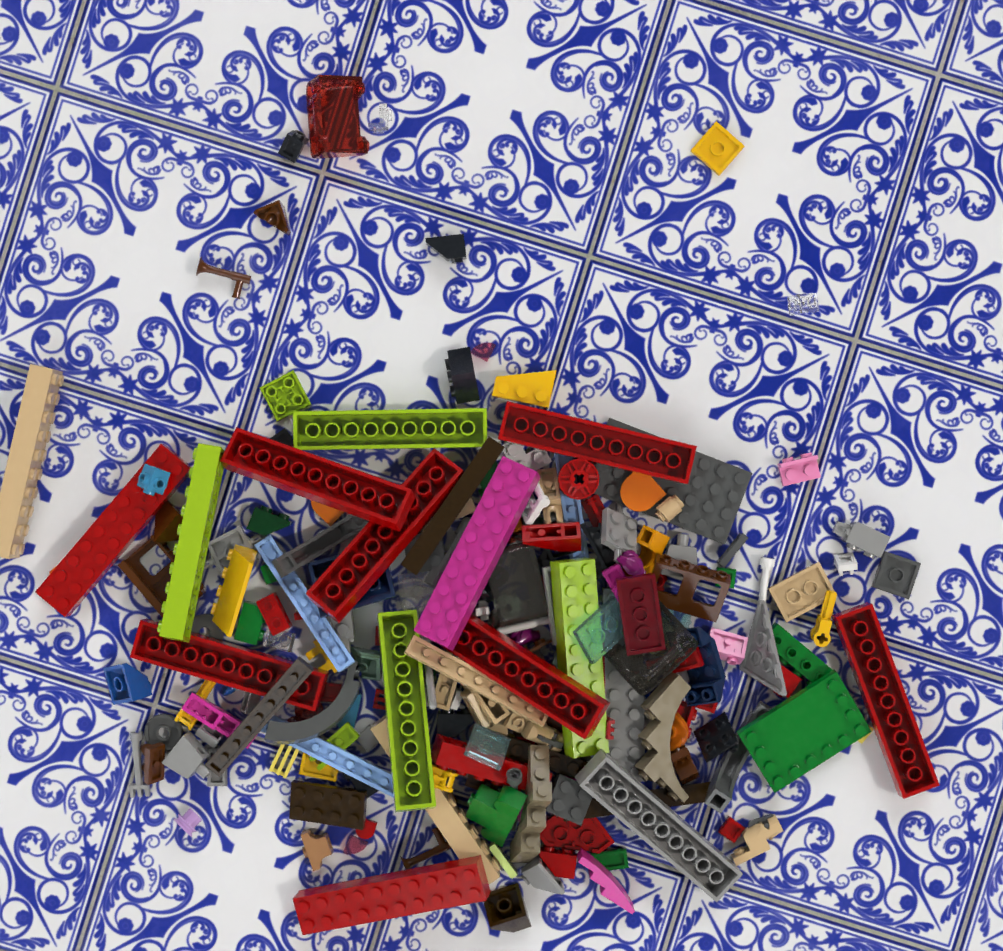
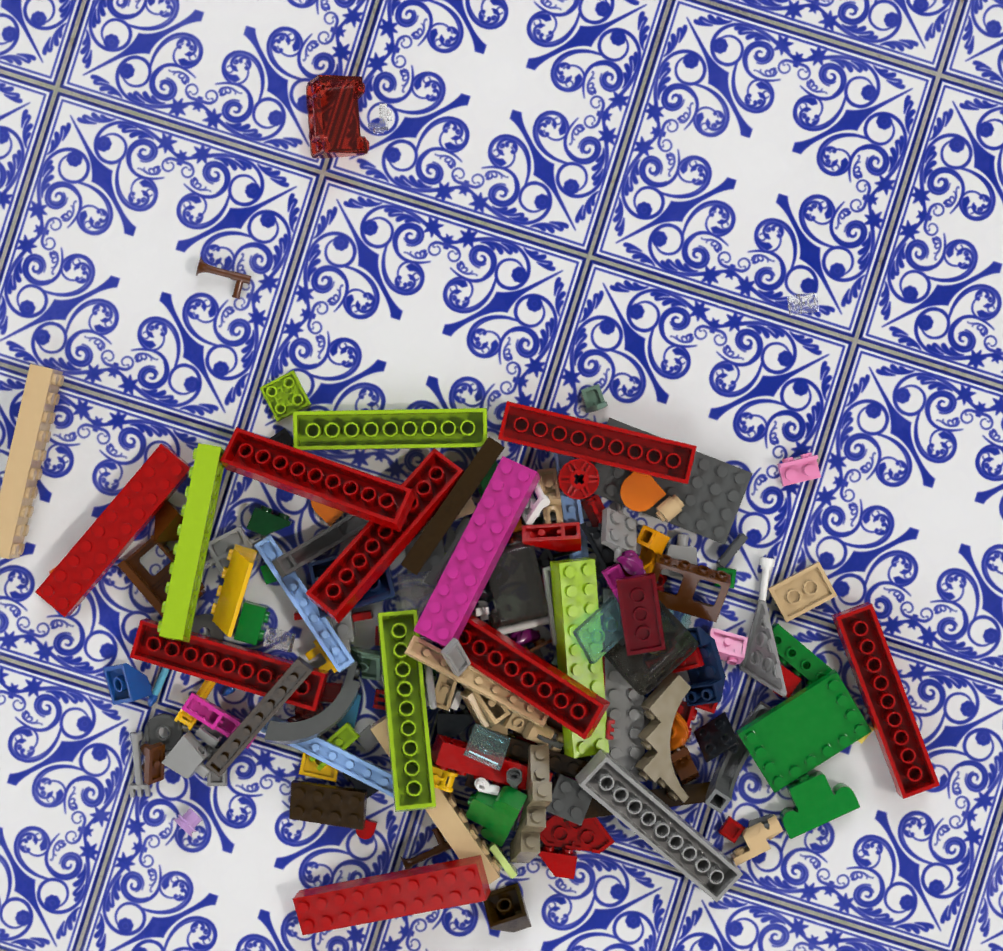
dark azure brick [137,464,171,496] -> none
light grey piece [240,691,262,714] -> none
reddish brown slope [254,200,291,236] -> none
red bracket [256,592,293,636] -> none
light yellow tile [269,744,299,779] -> none
black bracket [278,130,309,163] -> none
medium nougat brick [300,829,334,871] -> none
clear pink tile [343,834,368,855] -> none
black slope [425,234,467,264] -> none
black brick [445,347,480,404] -> none
clear pink tile [471,343,496,362] -> none
yellow wedge [492,370,557,409] -> none
white plate [502,442,552,471] -> none
light grey slope [521,854,565,895] -> none
dark pink slope [577,848,635,915] -> none
green tile [589,847,629,871] -> none
yellow tile [691,121,745,176] -> none
yellow connector [810,590,837,647] -> none
light grey hinge [832,521,890,559] -> none
white tile [834,553,858,576] -> none
dark grey tile [871,551,921,599] -> none
none -> medium azure piece [148,667,169,707]
none -> red tile [352,610,373,622]
none -> light grey tile [441,638,471,677]
none -> white arm [474,777,500,796]
none -> sand green tile [580,384,608,413]
none -> green brick [780,771,860,839]

